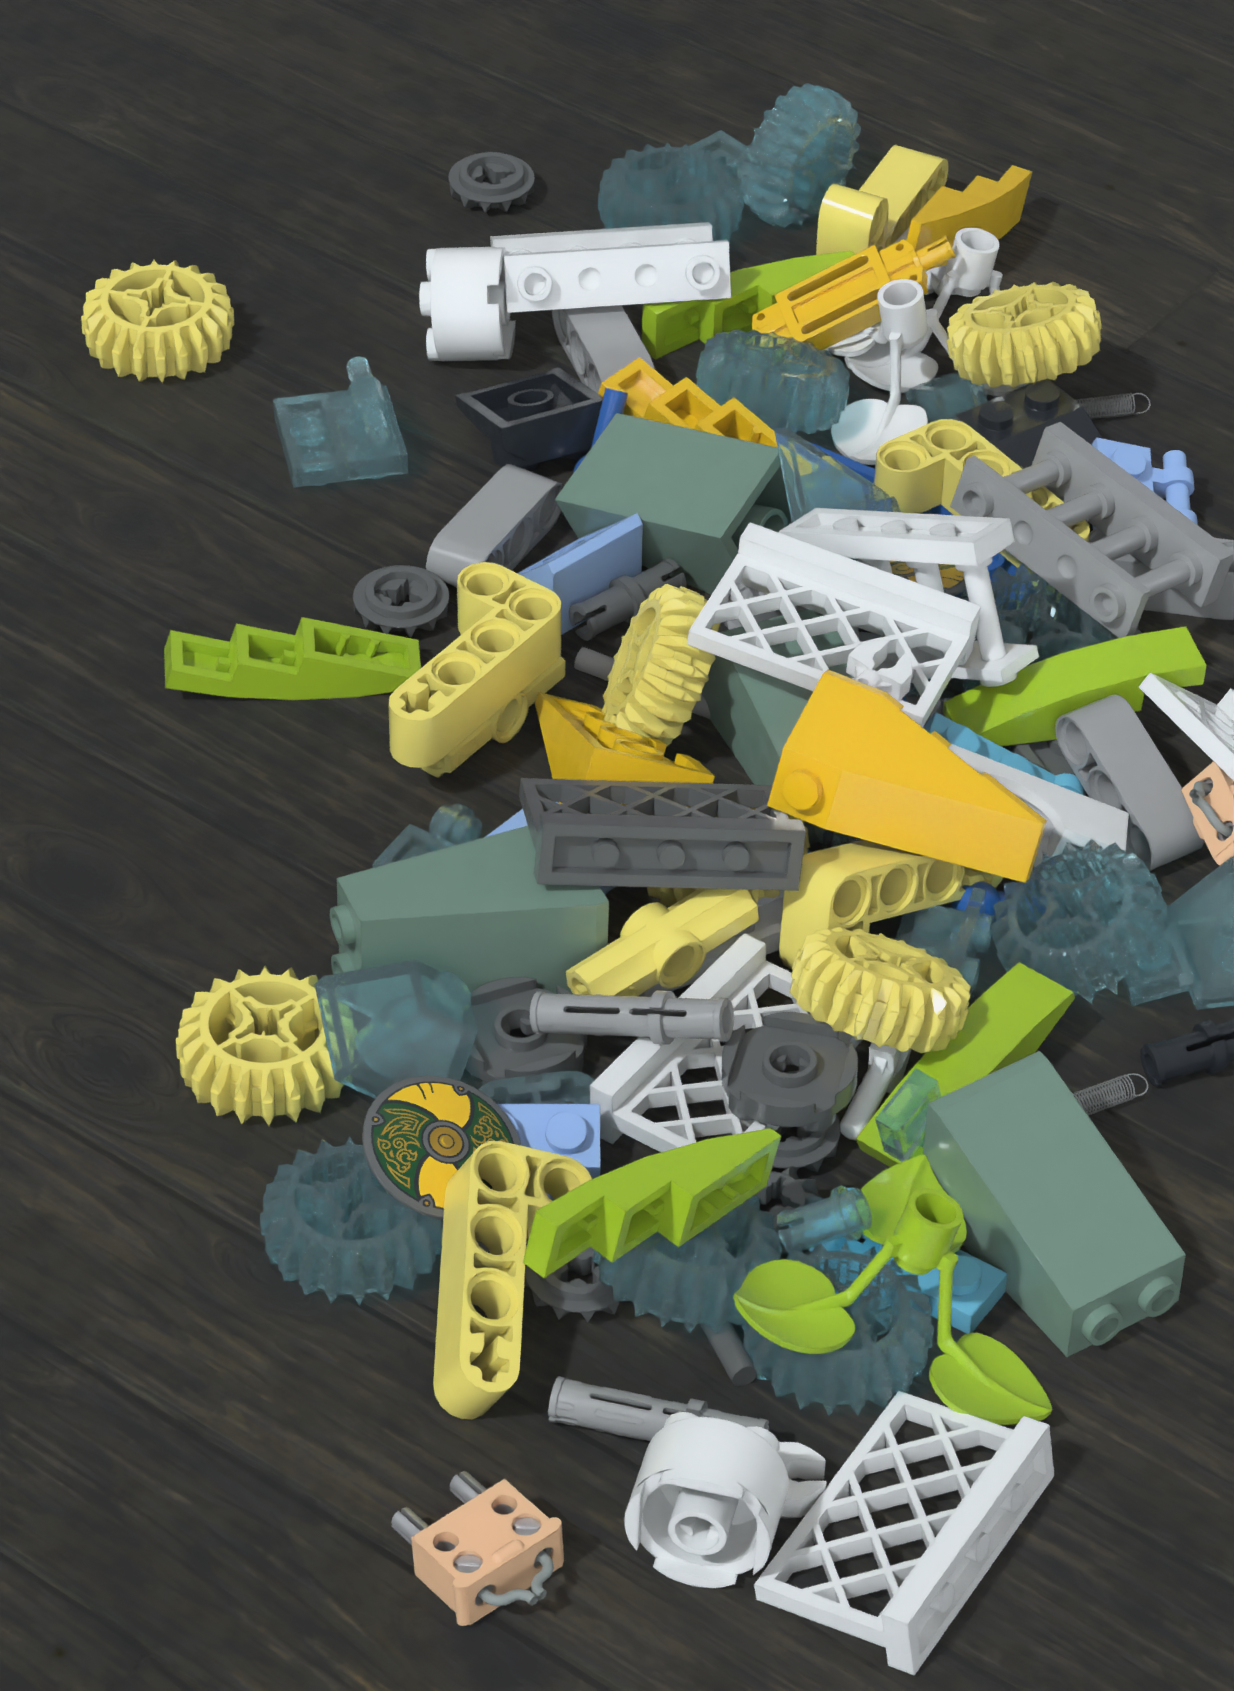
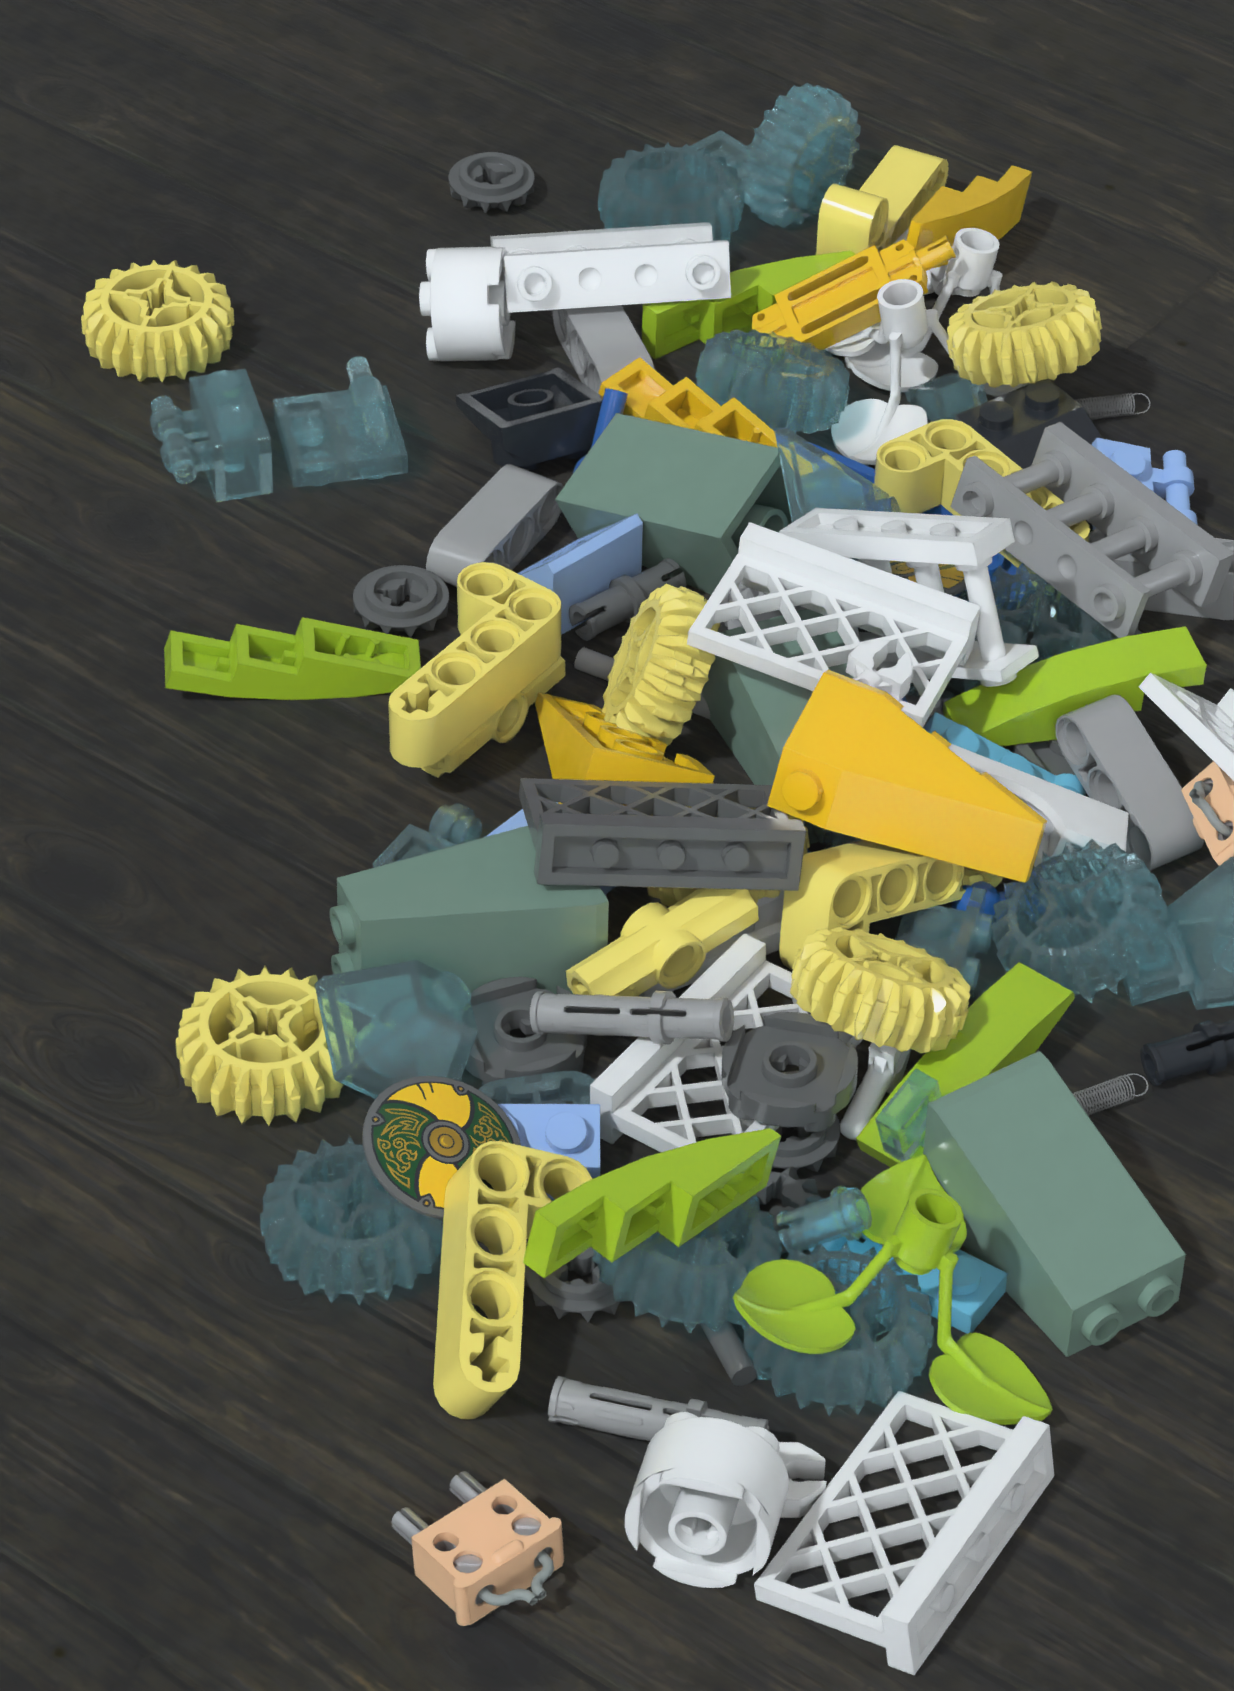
none -> clear light blue brick [150,369,273,502]

